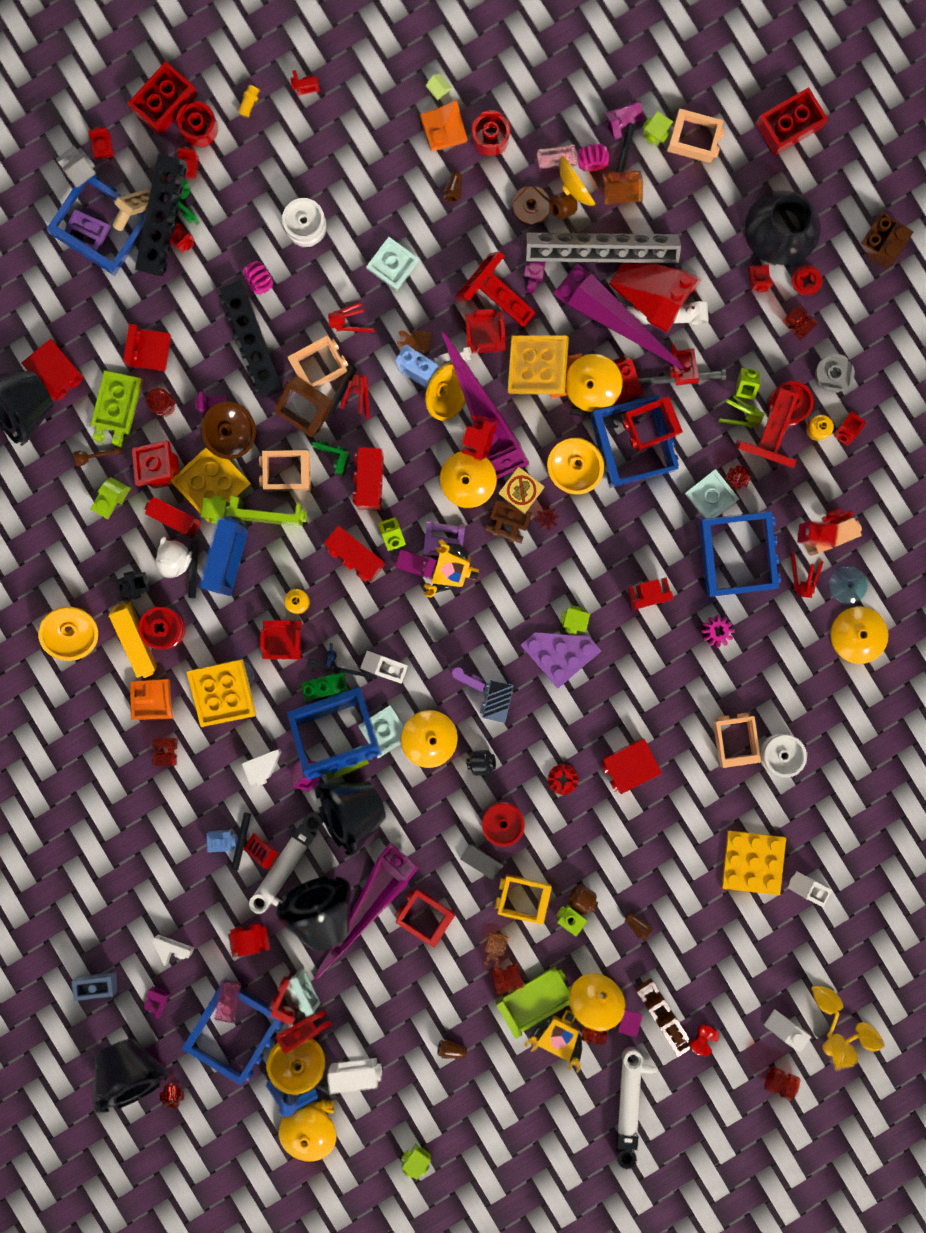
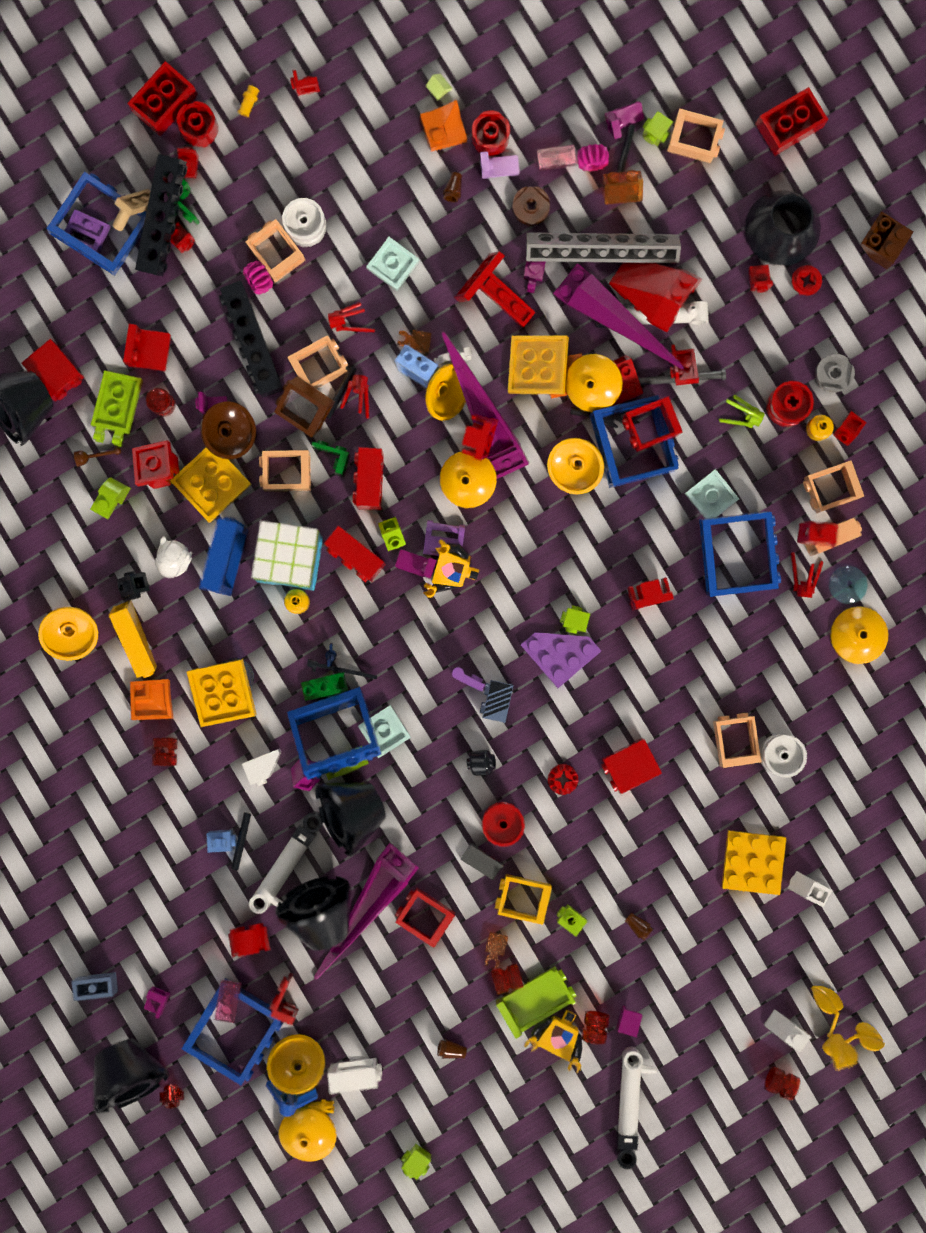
light grey arch [56,146,96,187] -> none
red bracket [88,127,114,159] -> none
red wheel [138,607,186,649] -> none
red brick [145,497,201,538] -> none
white slope [153,935,194,966] -> none
black bar [188,541,199,598] -> none
lime brick [200,496,230,524] -> none
lime panel [229,496,307,527] -> none
red slope [243,833,280,870] -> none
red panel [260,620,302,660] -> none
red hinge [275,1010,332,1054] -> none
light aqua plate [290,968,321,1016] -> none
black pin [316,1078,339,1100] -> none
white slope [360,651,408,684] -> none
yellow dish [401,710,458,768] -> none
red panel [465,309,506,353] -> none
reddish brown plate [486,500,532,544] -> none
clear yellow sticker [499,467,545,513] -> none
clear red gear [535,506,559,531] -> none
reddish brown head [549,192,578,220] -> none
yellow dish [560,155,596,206] -> none
reddish brown head [568,886,598,915] -> none
yellow dish [569,973,625,1031] -> none
reddish brown slope [635,978,691,1057] -> none
red piece [689,1024,719,1057] -> none
dark pink gear [701,615,735,648] -> none
clear red gear [726,466,751,490] -> none
red piece [734,388,799,468] -> none
lime brick [736,368,760,400] -> none
clear red wheel [782,304,818,340] -> none
red piece [821,509,854,524] -> none
none -> light nougat window [245,219,305,283]
none -> white piece [252,521,323,591]
none -> lavender bracket [480,152,520,179]
none -> light nougat window [803,461,864,514]

